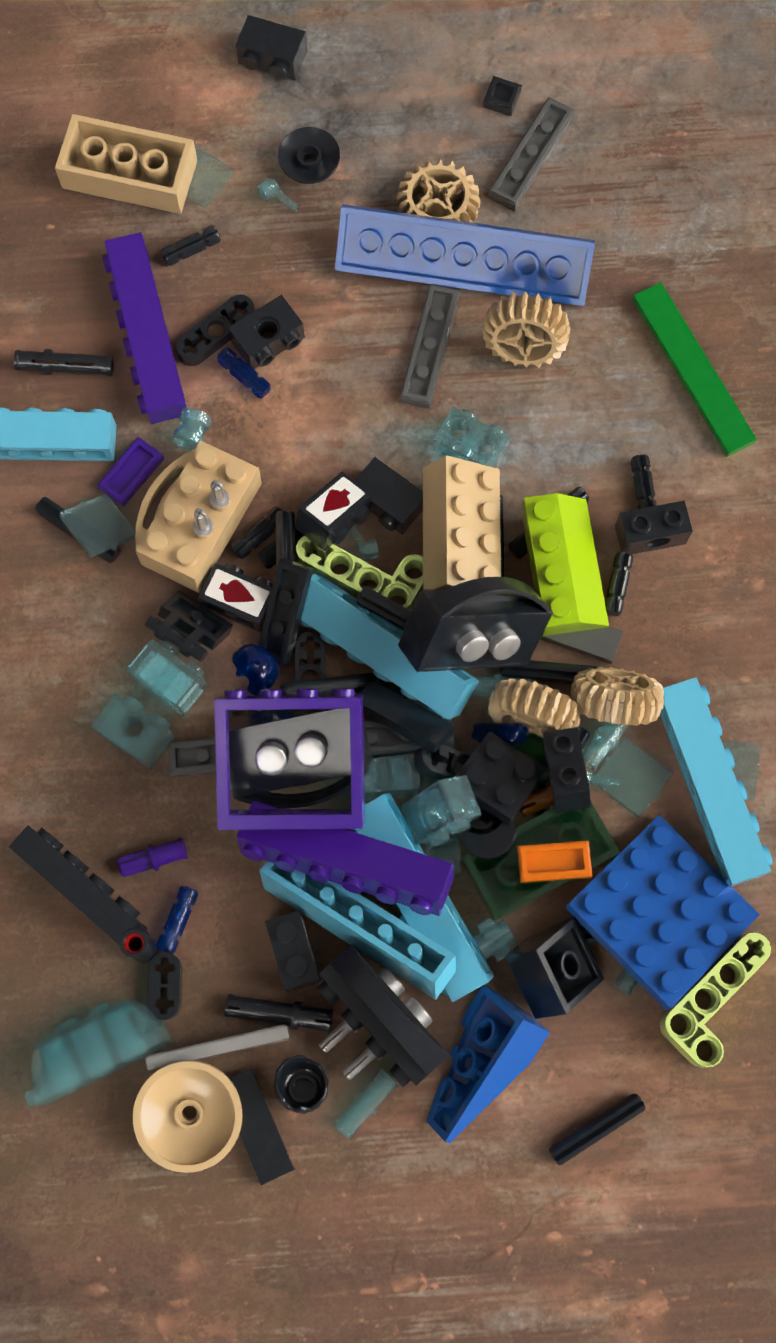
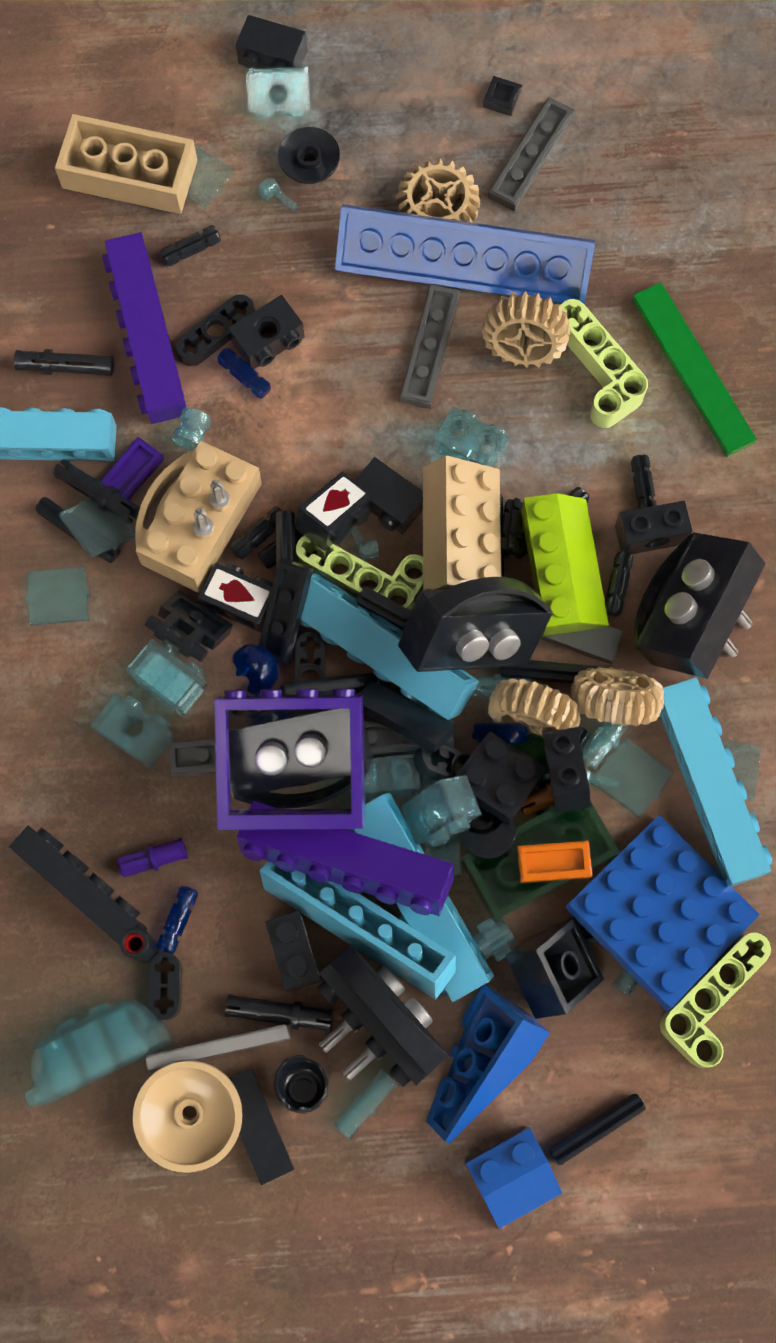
none -> clear light blue piece [25,567,91,626]
none -> black pin [53,459,140,524]
none -> clear light blue brick [246,67,311,117]
none -> blue slope [464,1127,562,1229]
none -> black axle [501,497,522,557]
none -> yellowish green beam [561,299,648,428]
none -> black piece [634,532,766,679]

